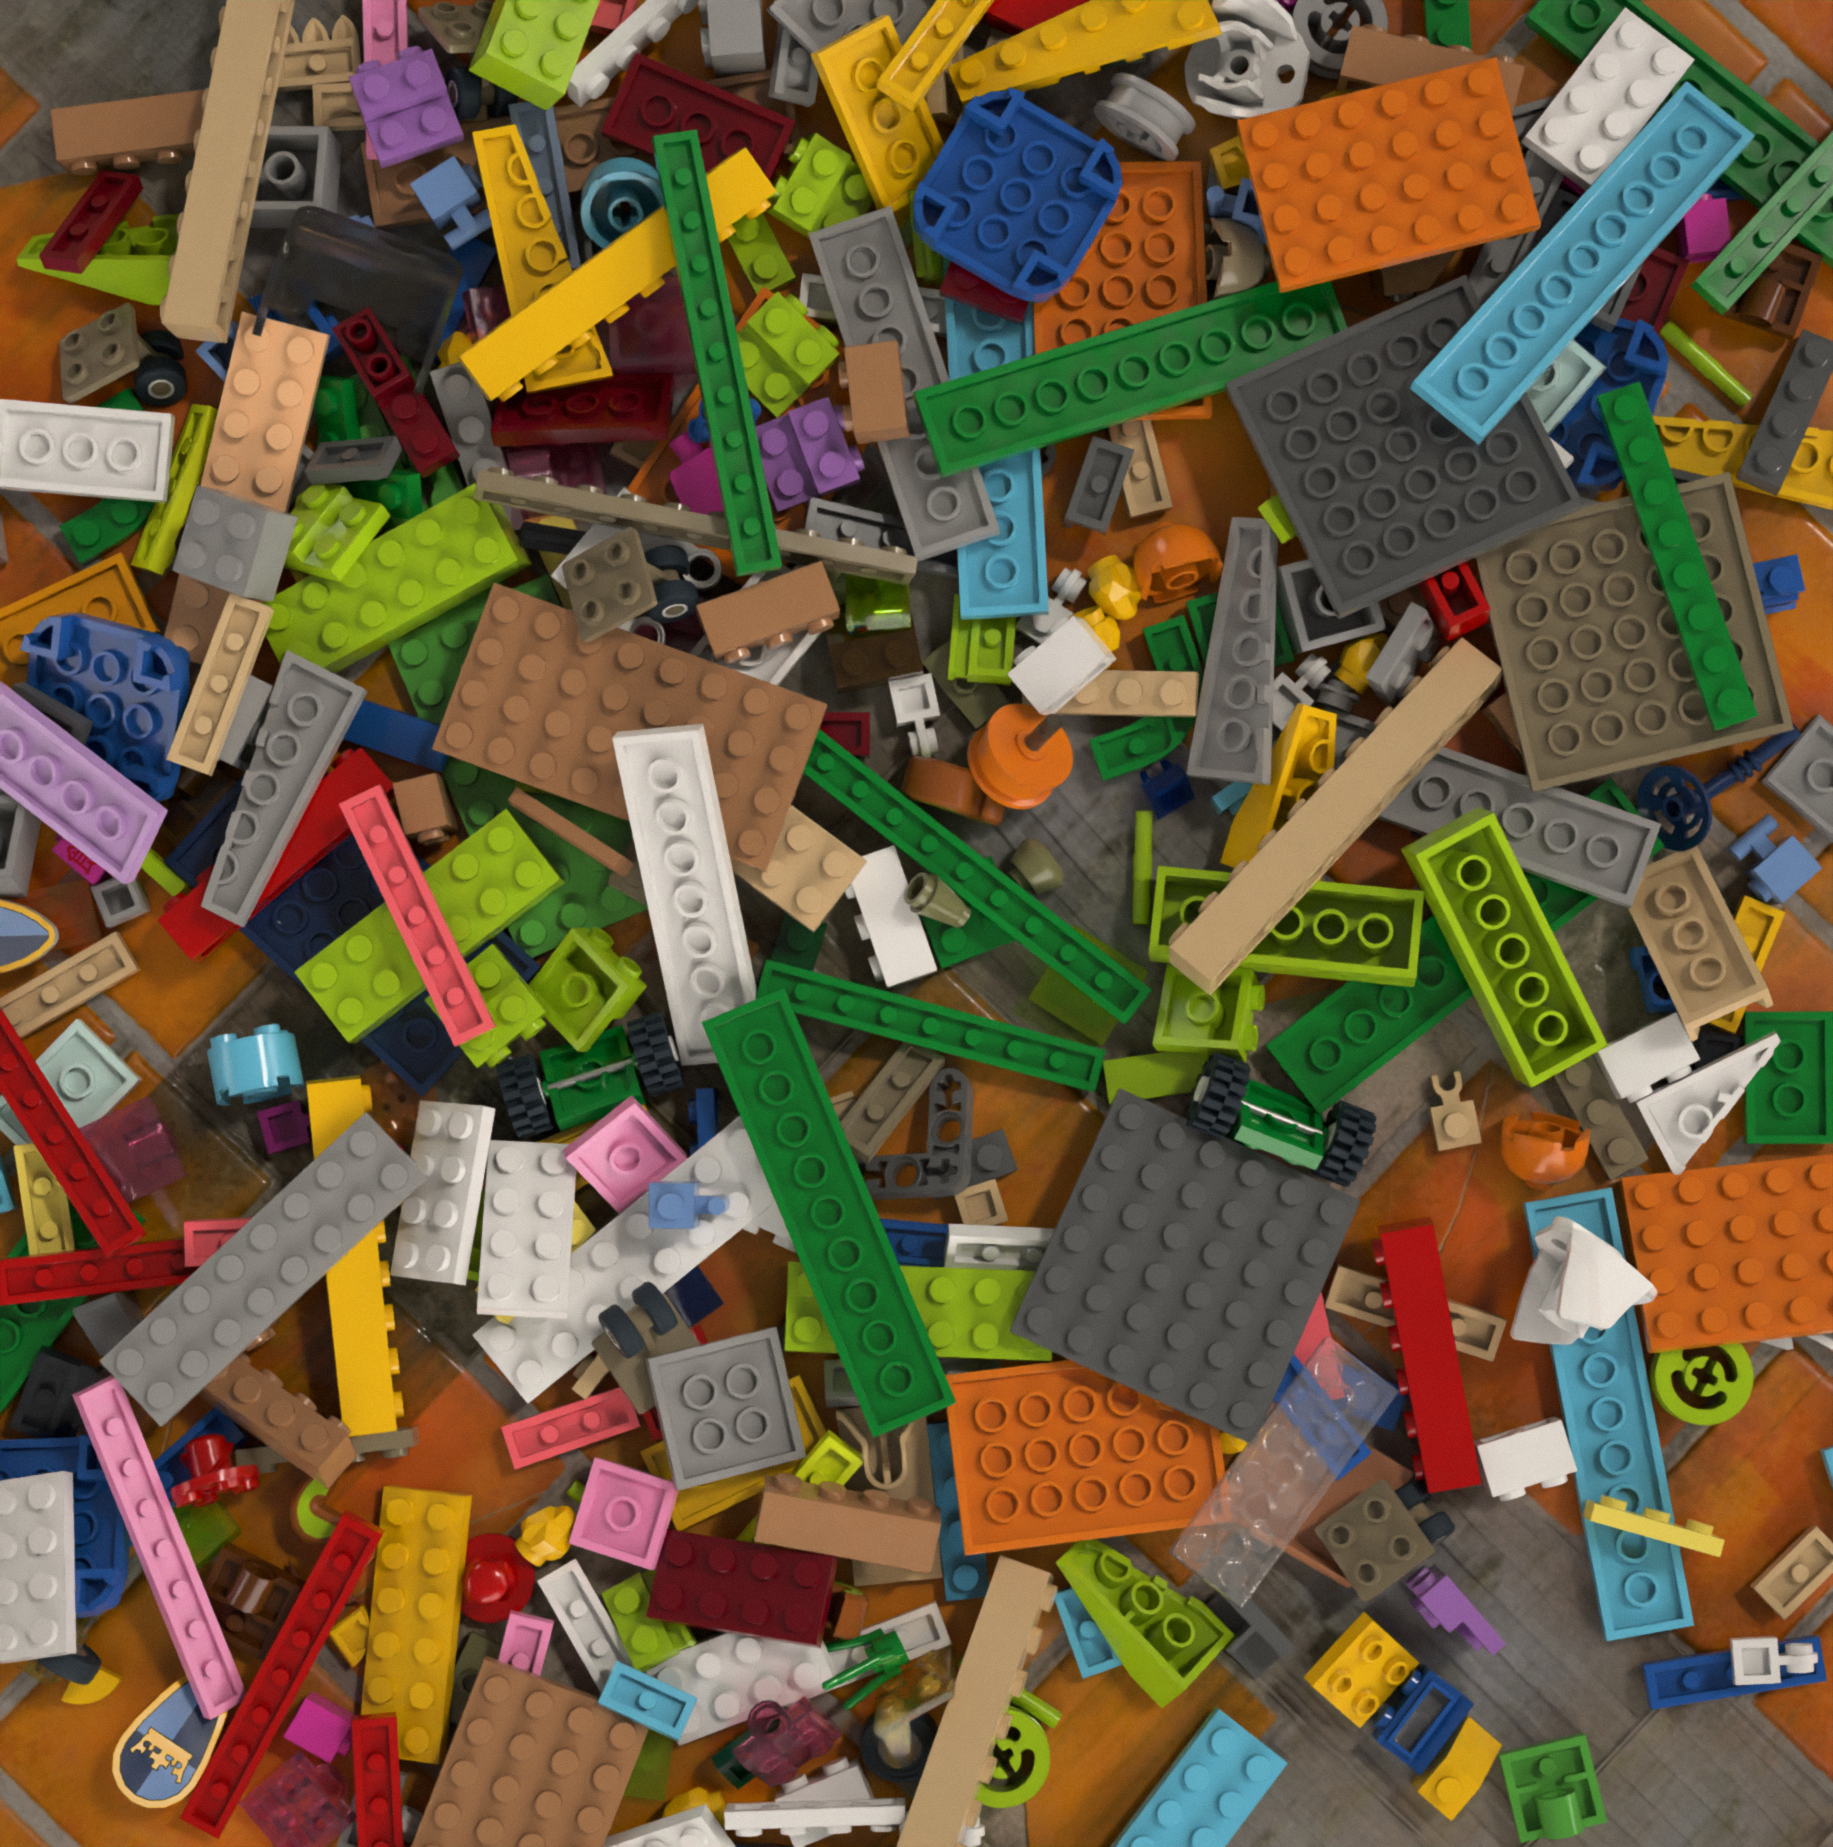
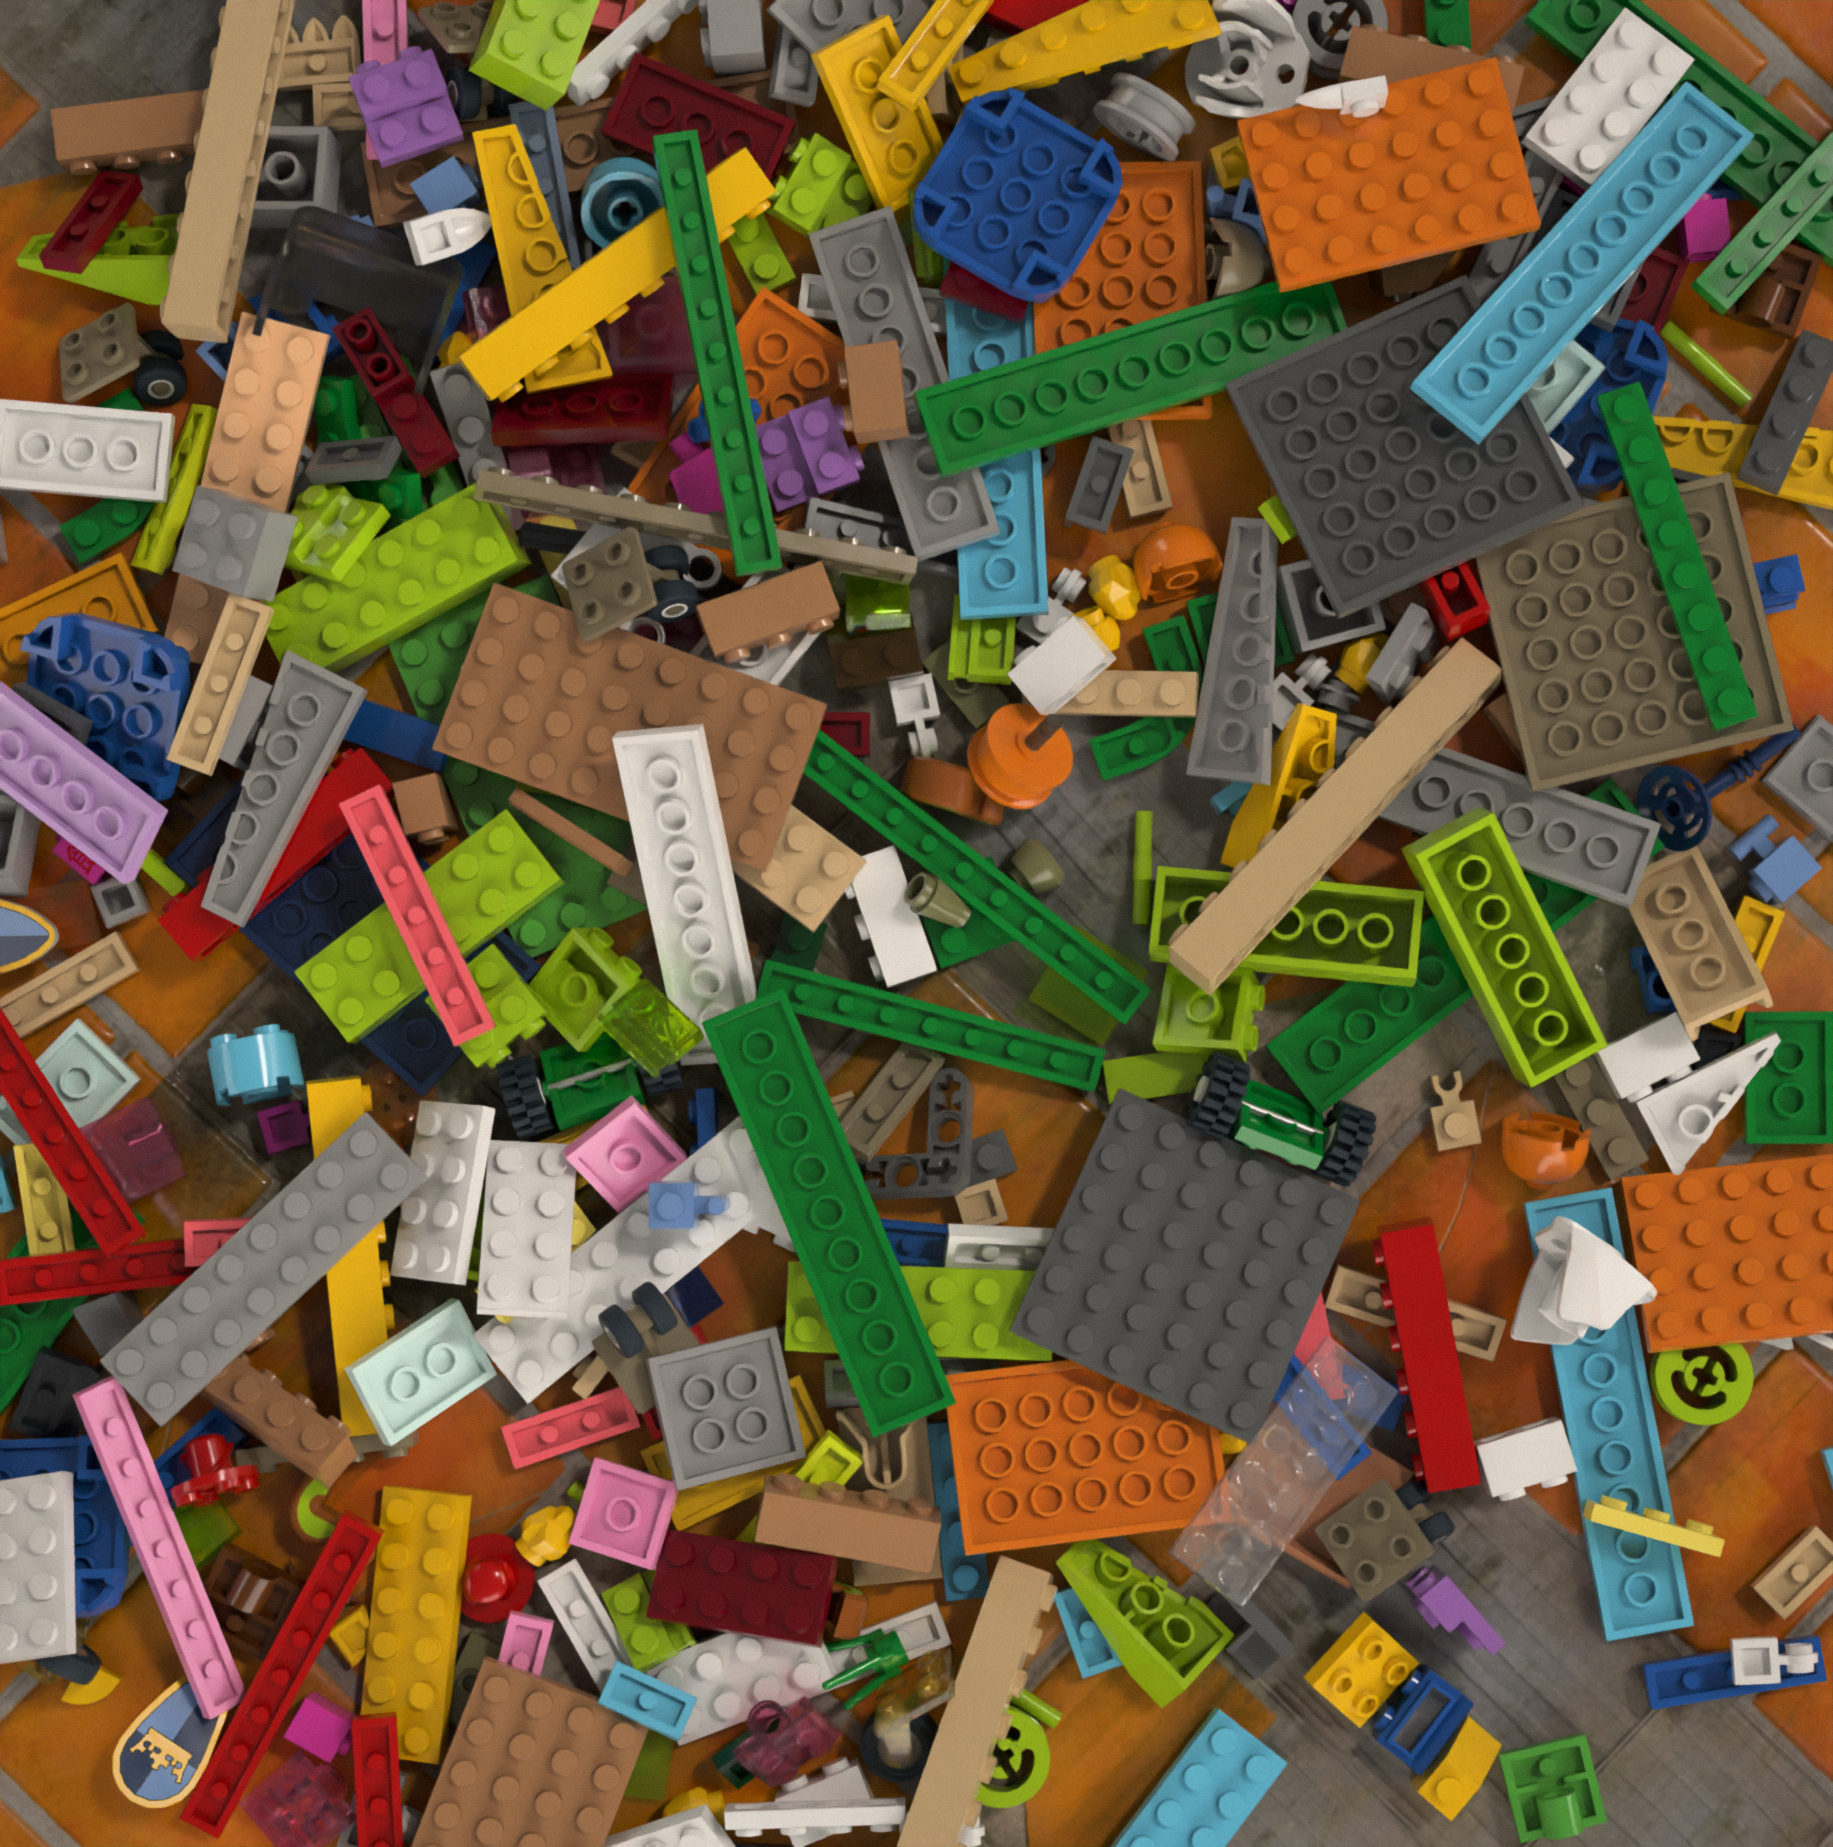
lime plate [737,291,840,419] -> none
clear blue tile [1140,759,1195,819] -> none
none -> light aqua plate [344,1298,497,1446]
none -> white plate [403,208,492,266]
none -> clear neon green plate [596,977,704,1079]
none -> white plate [1295,75,1388,117]

